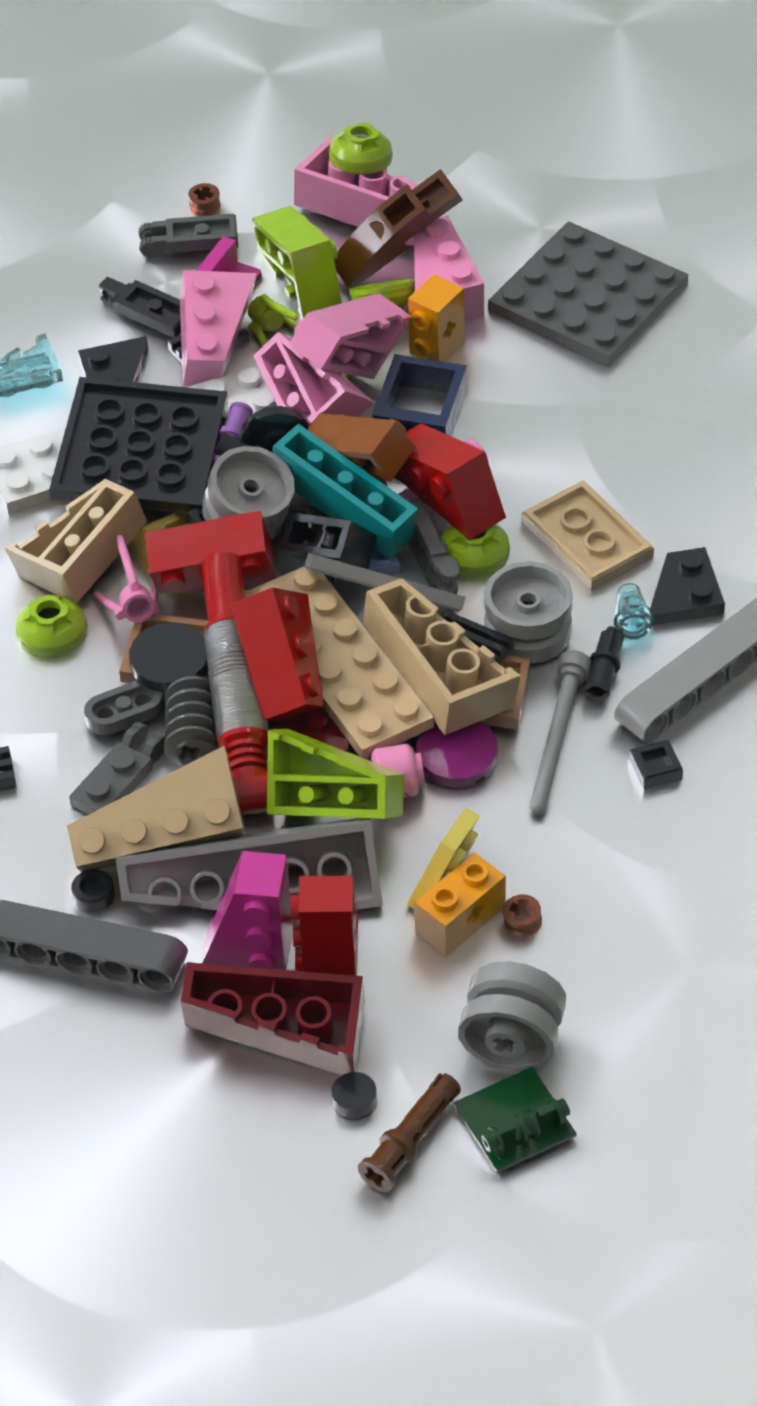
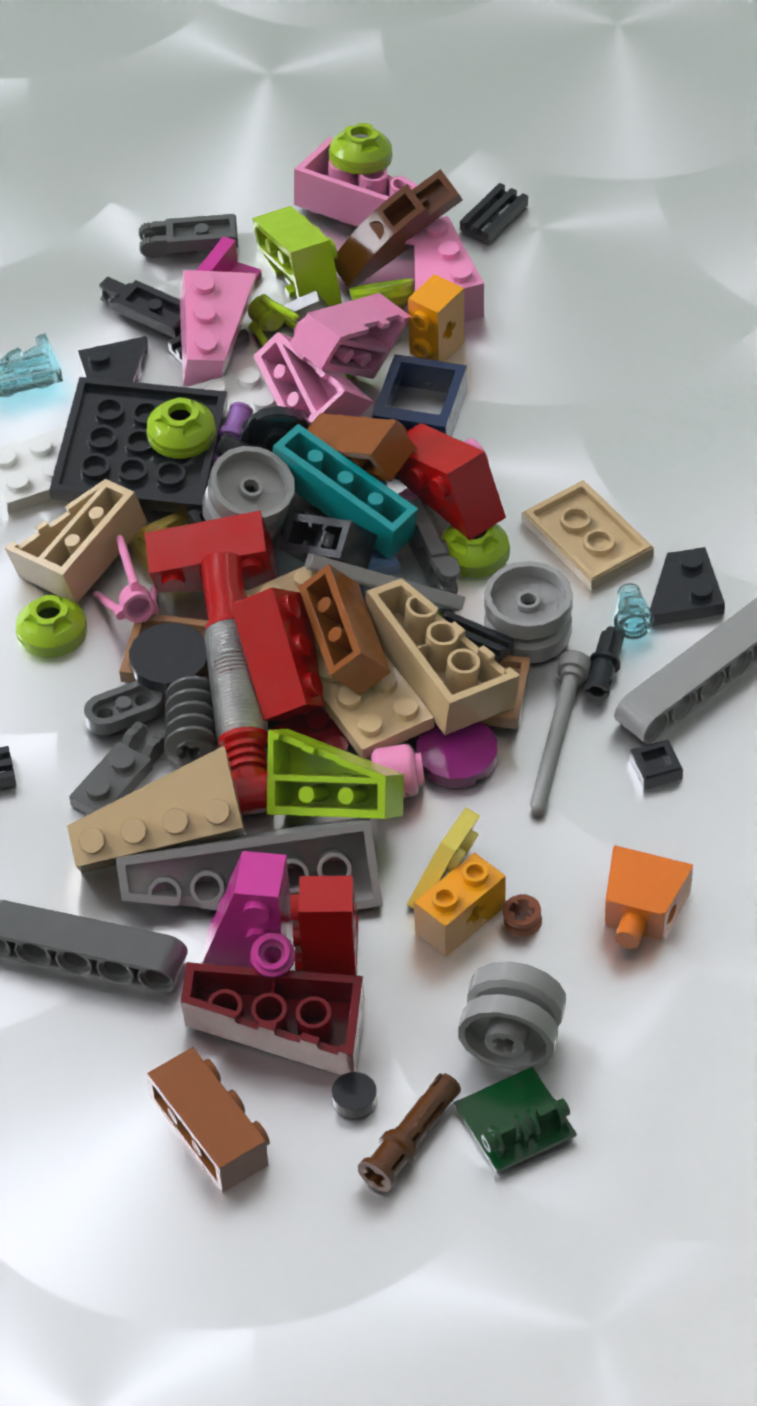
black tile [71,869,115,912] -> none
copper bush [188,183,221,216] -> none
dark grey plate [488,221,688,367] -> none
none -> lime piece [146,398,216,459]
none -> dark orange brick [147,1047,270,1193]
none -> dark pink plate [250,933,295,978]
none -> tile [284,291,330,322]
none -> dark orange brick [298,564,391,695]
none -> black tile [460,183,528,243]
none -> orange torso [605,845,693,949]

